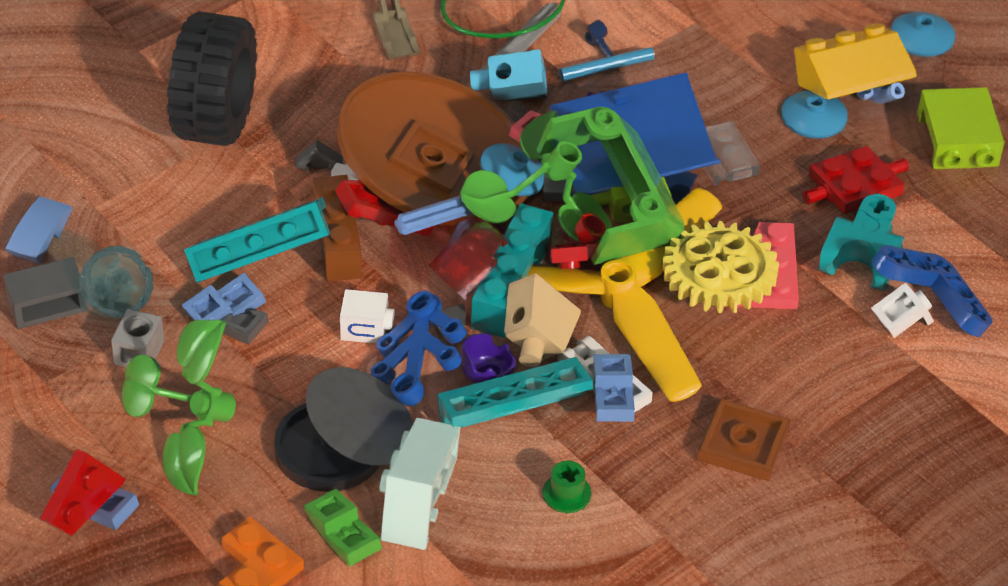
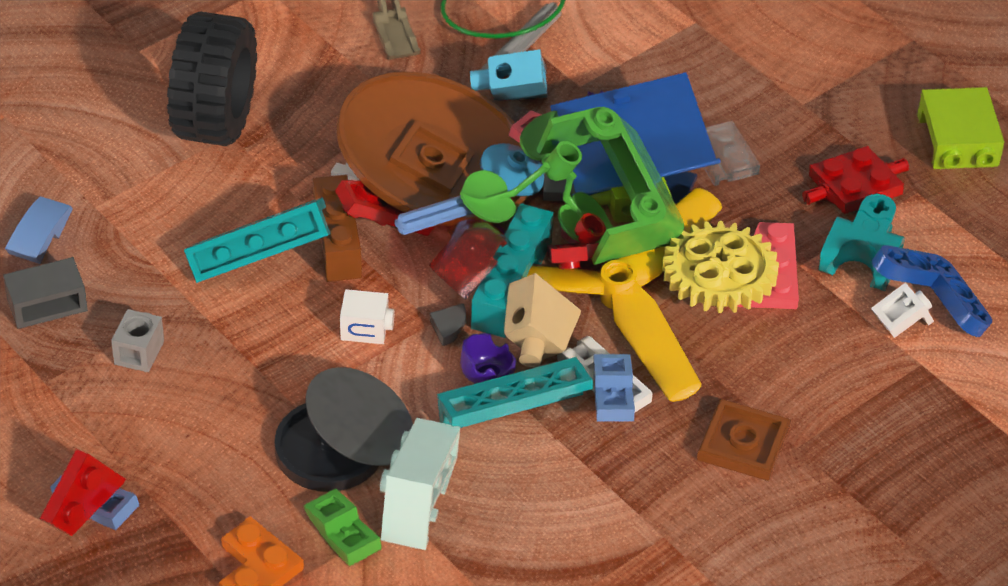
clear light blue cylinder [78,246,153,319] -> none
bright green plant [122,320,236,495] -> none
medium blue slope [182,273,266,321] -> none
dark grey tile [221,310,268,345] -> none
dark grey tile [295,140,343,171] -> none
blue plant [371,291,467,406] -> none
green piece [542,460,592,514] -> none
dark azure bar [559,47,654,81] -> none
dark blue hand [585,20,615,57] -> none
dark azure dish [781,91,848,139] -> none
yellow slope [794,23,917,100] -> none
light blue arm [856,82,905,104] -> none
dark azure dish [891,12,955,57] -> none

